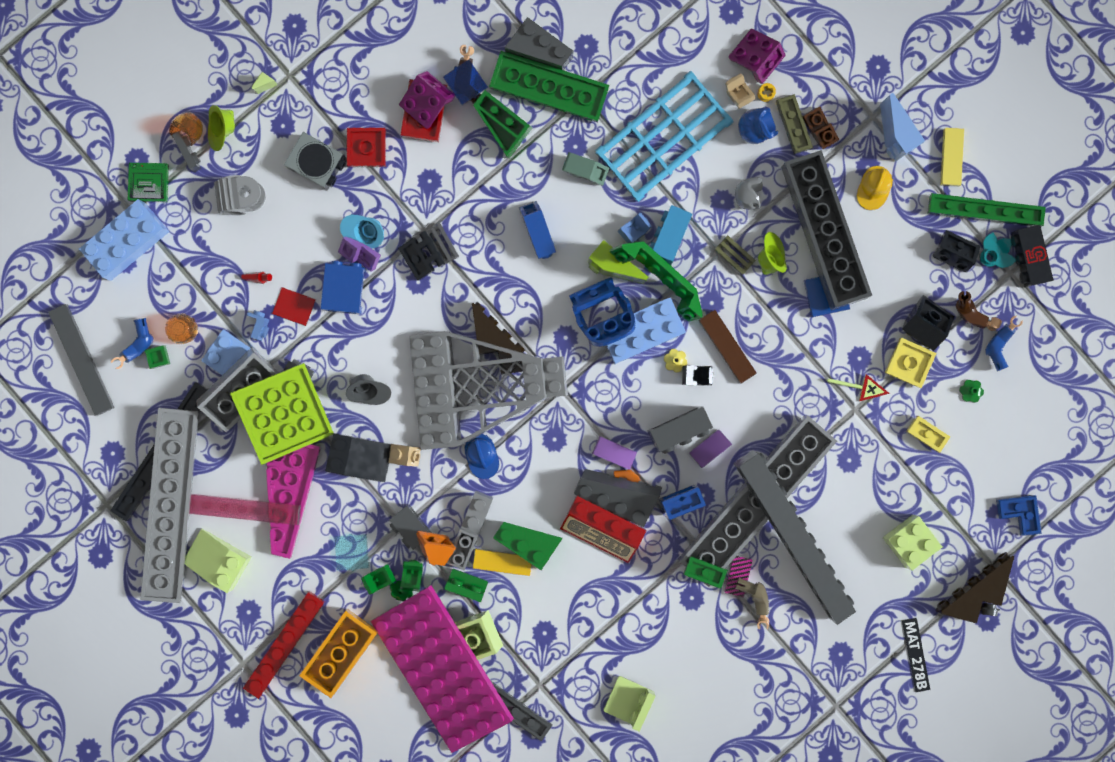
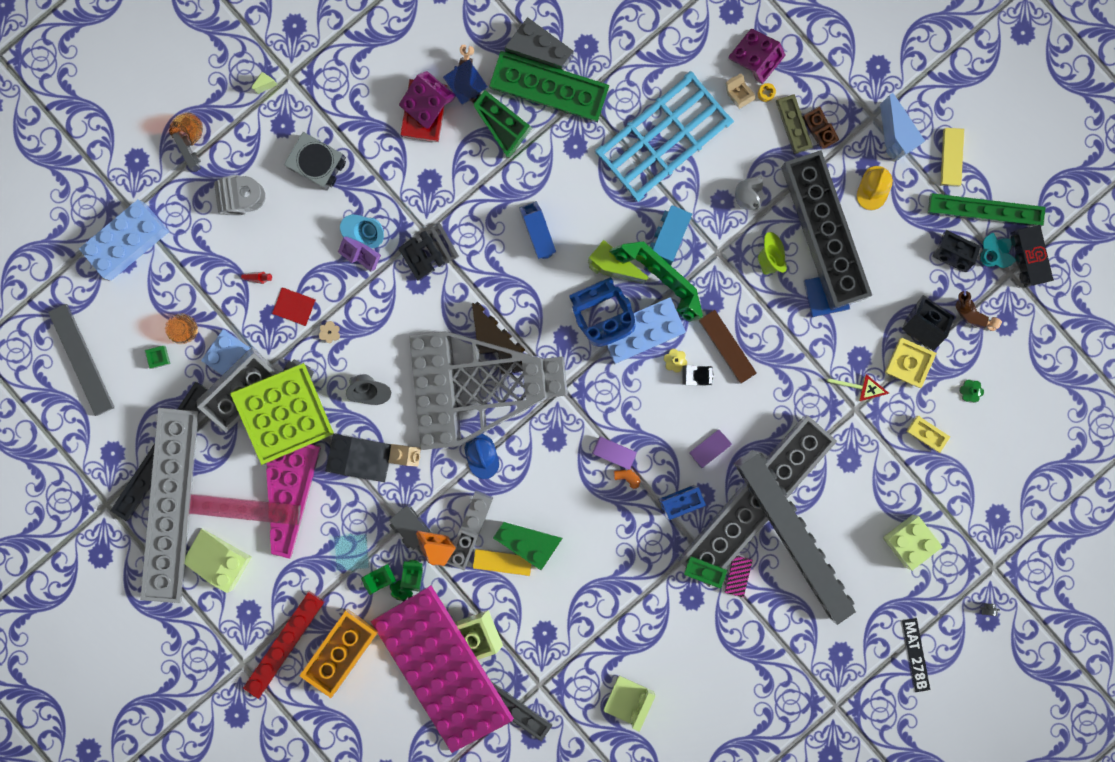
blue arm [111,318,153,369] -> none
tile [128,162,169,202] -> none
lime piece [208,105,235,151] -> none
medium blue bracket [247,310,270,341] -> none
blue panel [320,261,366,315] -> none
red plate [347,128,386,167] -> none
green bracket [444,569,488,602] -> none
red slope [560,495,647,563] -> none
sand green slope [562,152,609,186] -> none
dark grey wedge [574,469,662,527] -> none
medium blue bracket [618,213,652,243] -> none
dark grey brick [648,406,713,454] -> none
olive tile [714,235,756,275] -> none
dark tan arm [735,577,770,630] -> none
blue hair [738,106,778,144] -> none
dark brown slope [936,552,1014,624] -> none
blue arm [985,316,1023,372] -> none
blue tile [996,495,1042,536] -> none
none -> tan plant [319,321,340,343]

